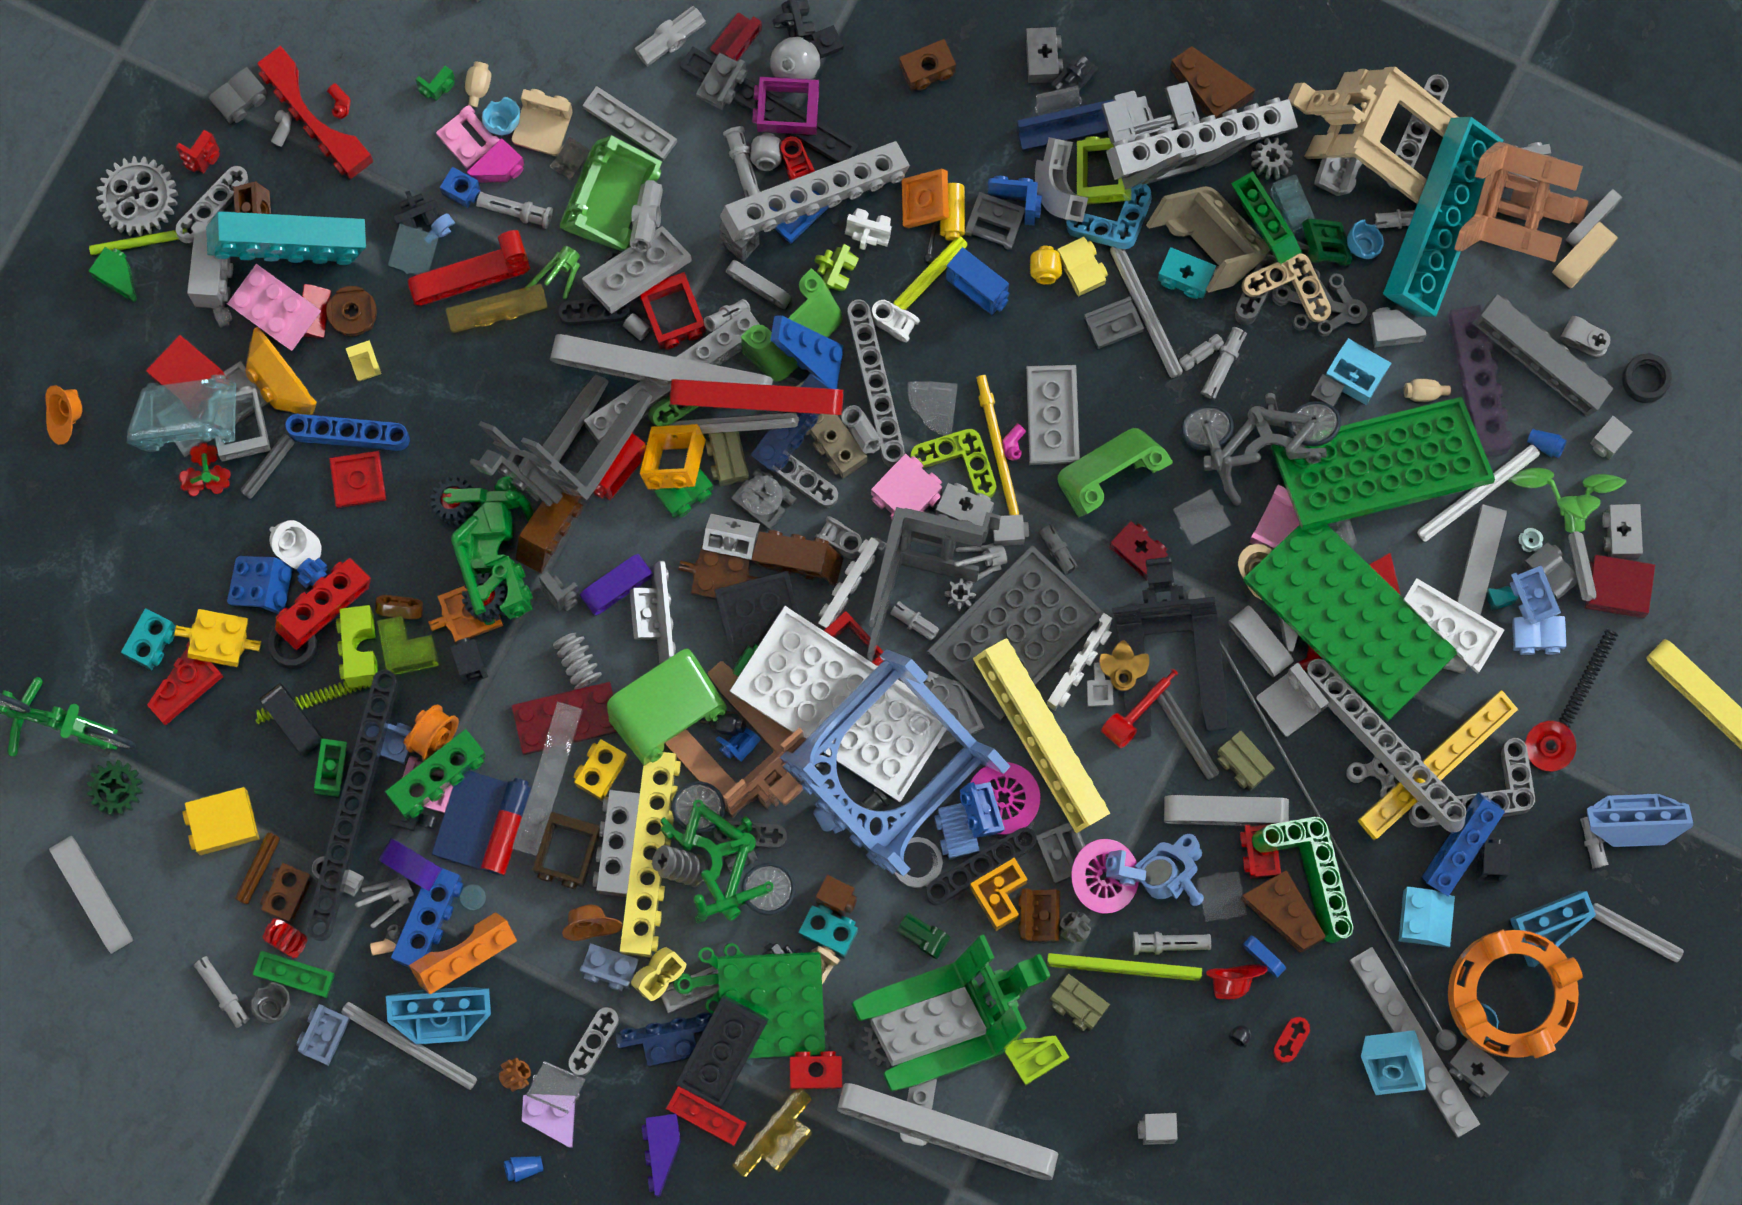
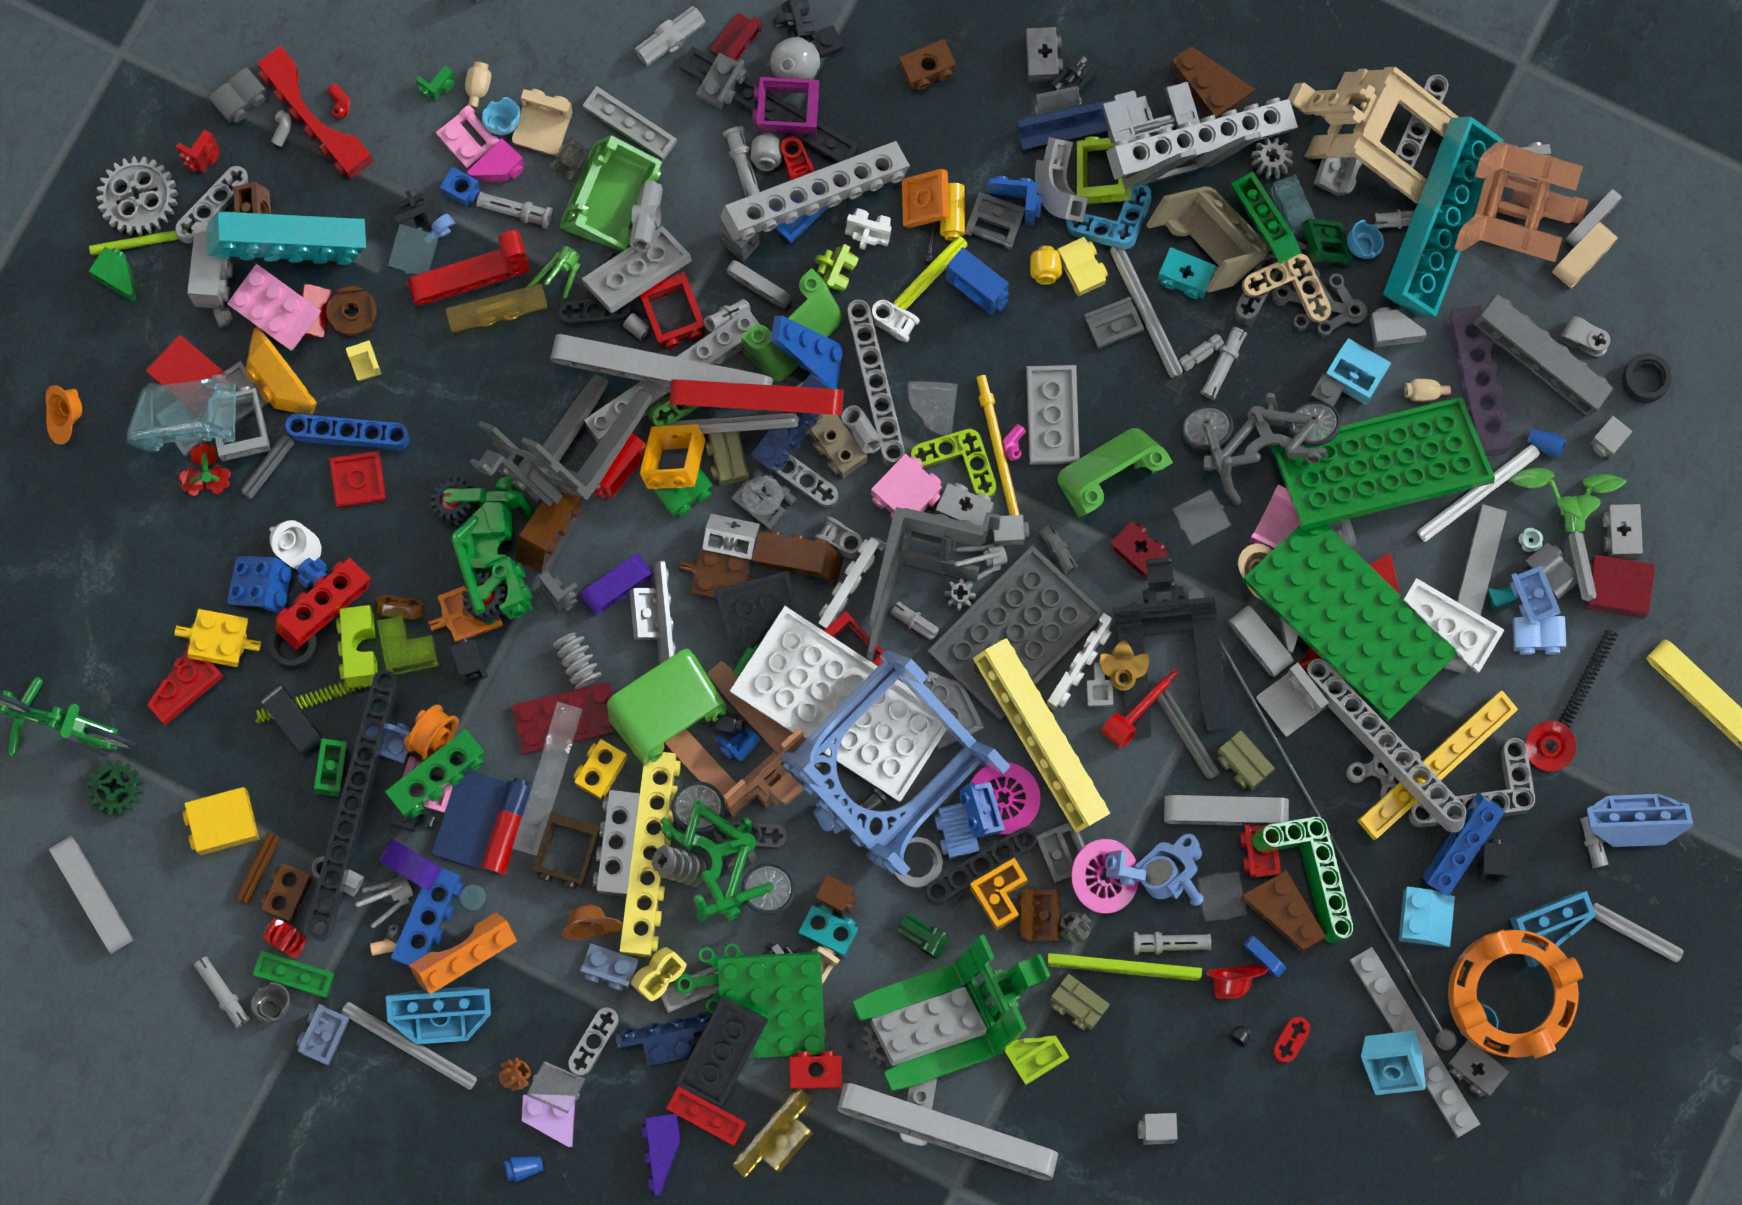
teal brick [121,608,176,671] -> none

